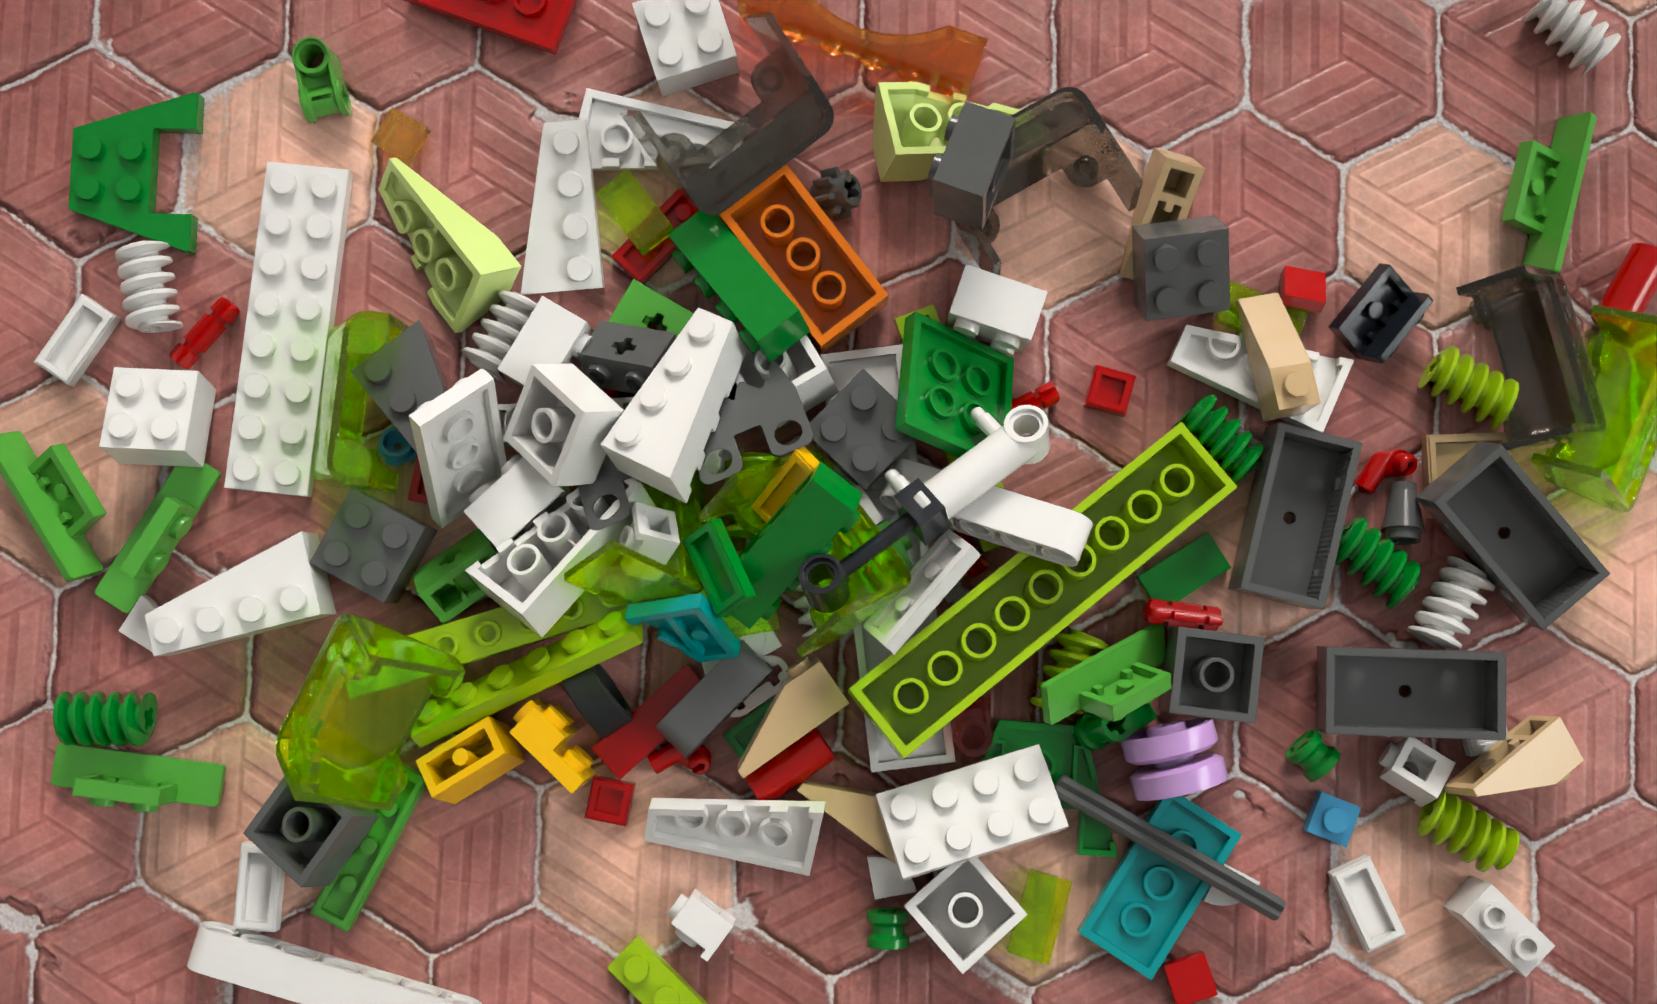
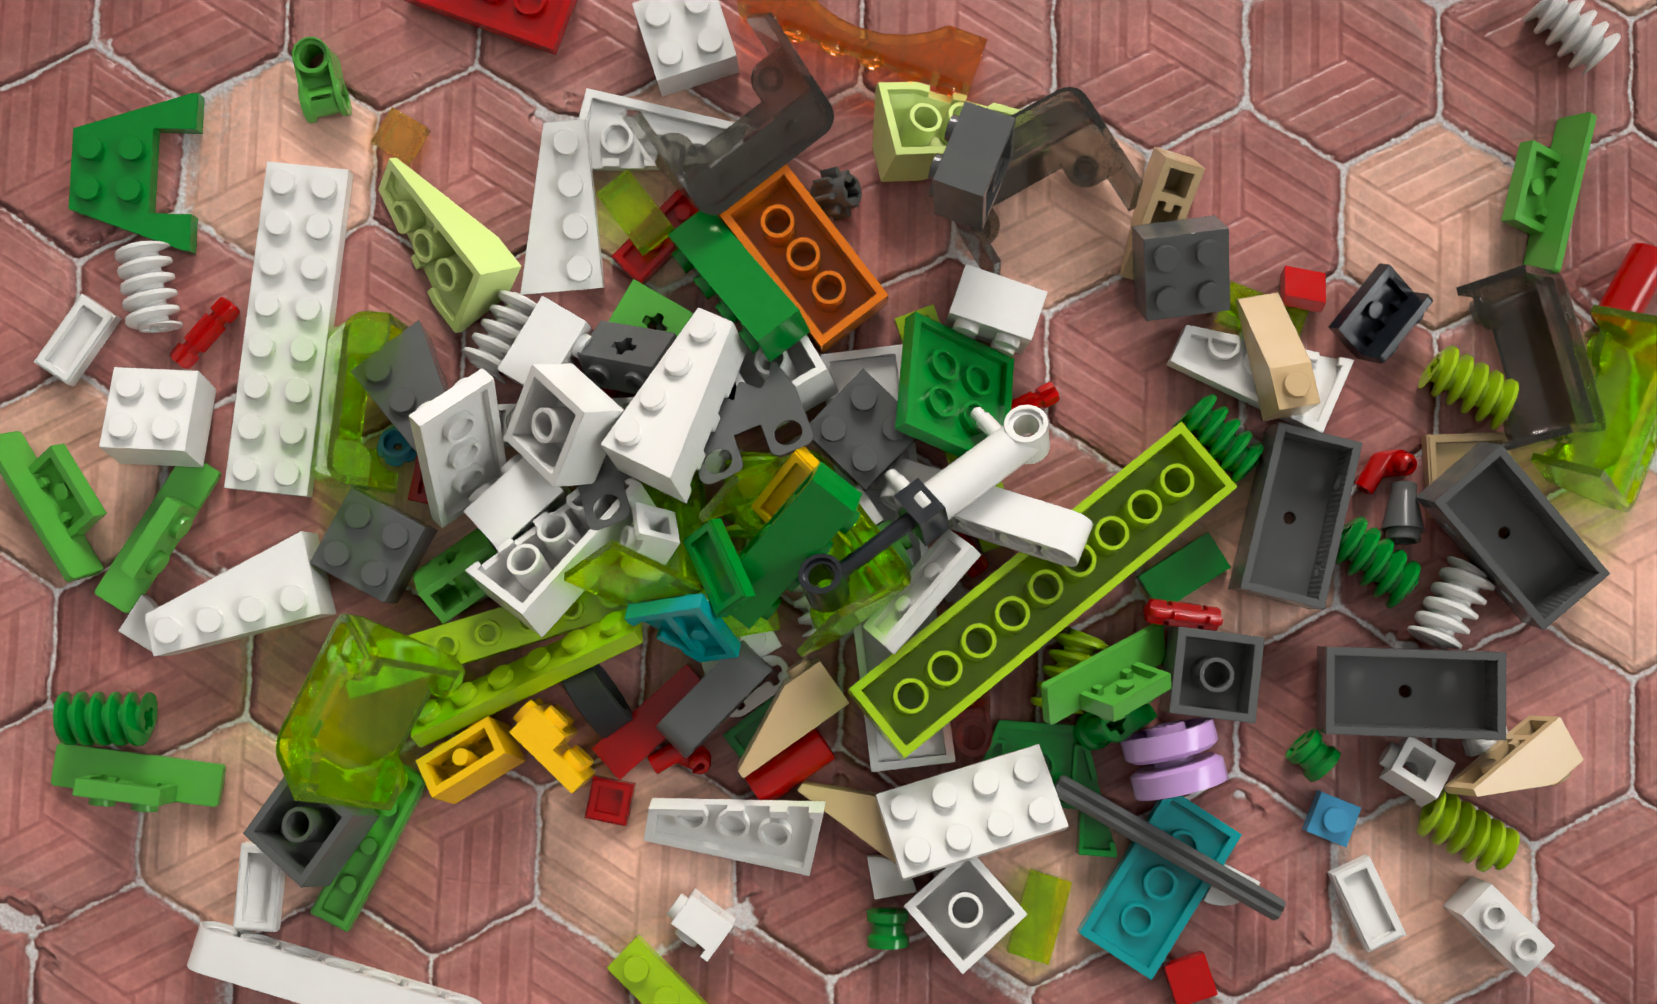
red tile [1083,365,1136,417] -> none

